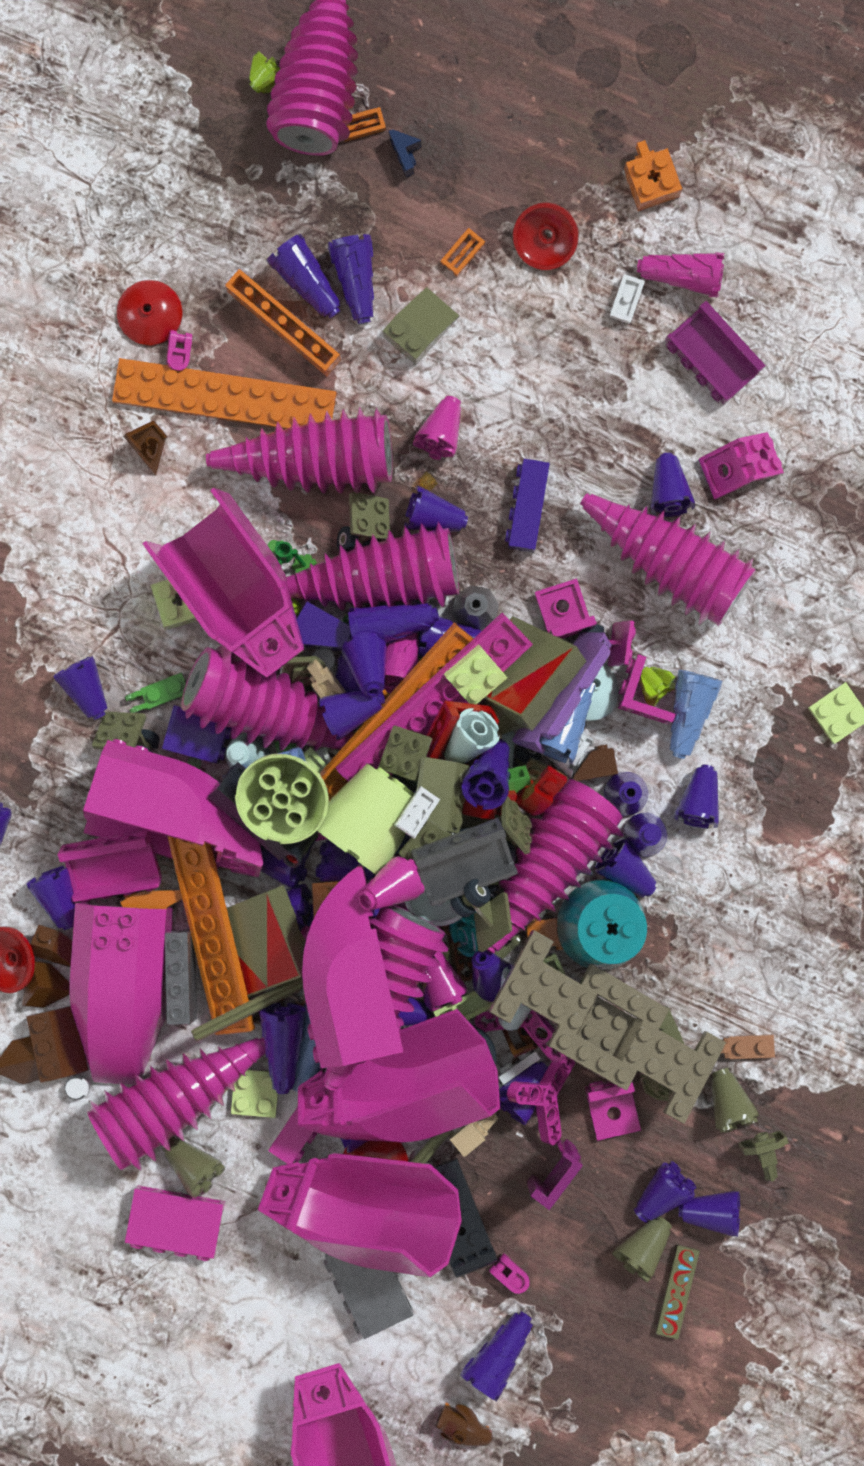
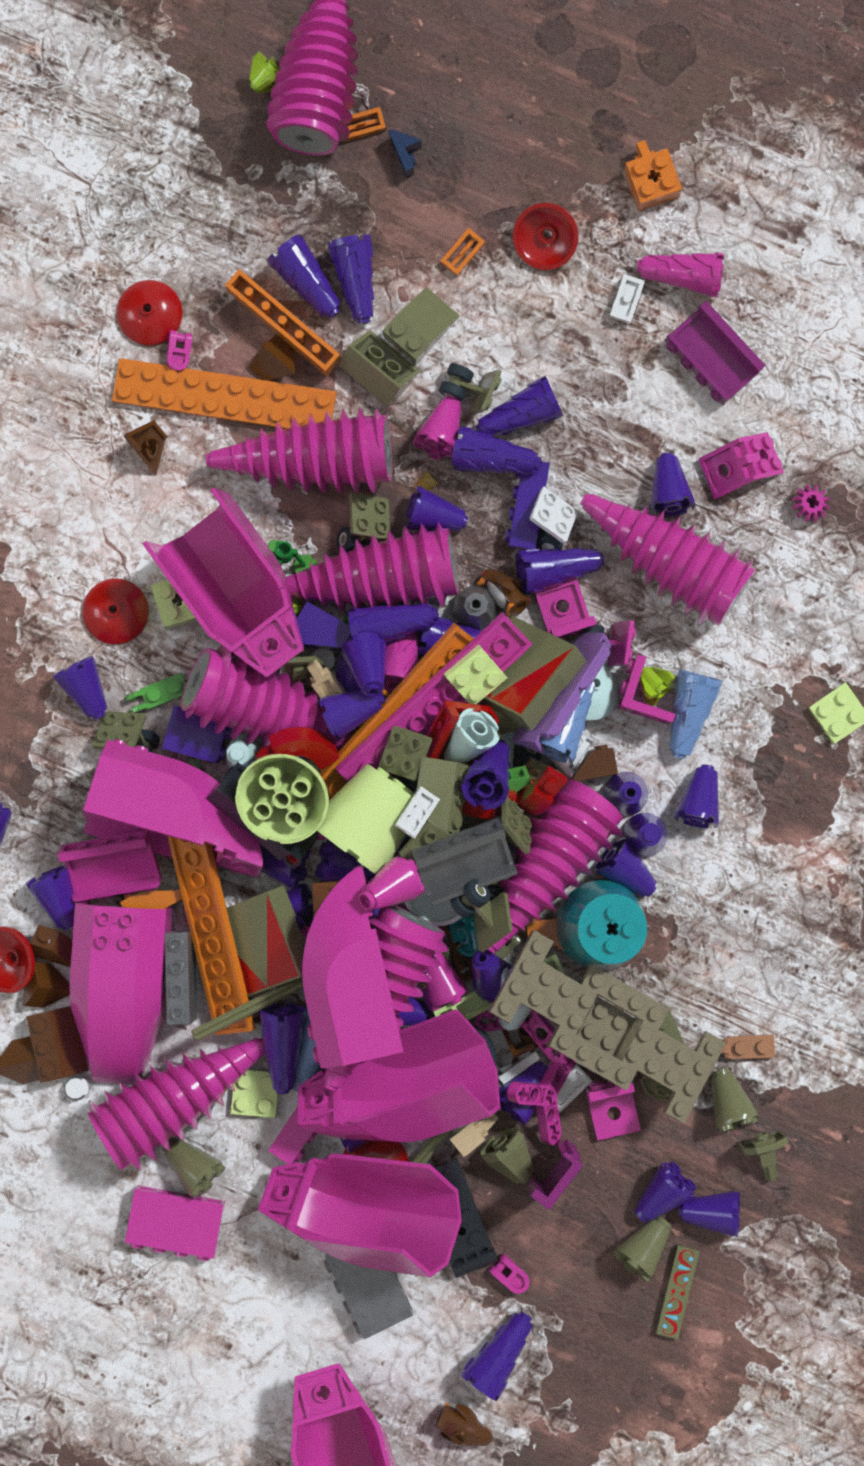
none -> red dish [82,578,149,645]
none -> reddish brown slope [249,335,295,381]
none -> red arch [255,727,340,770]
none -> olive slope [337,330,420,406]
none -> olive plate [439,363,502,415]
none -> dark purple cone [452,426,542,475]
none -> dark purple cone [475,376,564,437]
none -> reddish brown animal [477,569,532,618]
none -> olive cone [480,1125,534,1184]
none -> dark purple cone [515,548,605,595]
none -> white plate [530,487,577,550]
none -> white plate [557,1064,592,1112]
none -> dark pink gear [792,485,830,522]

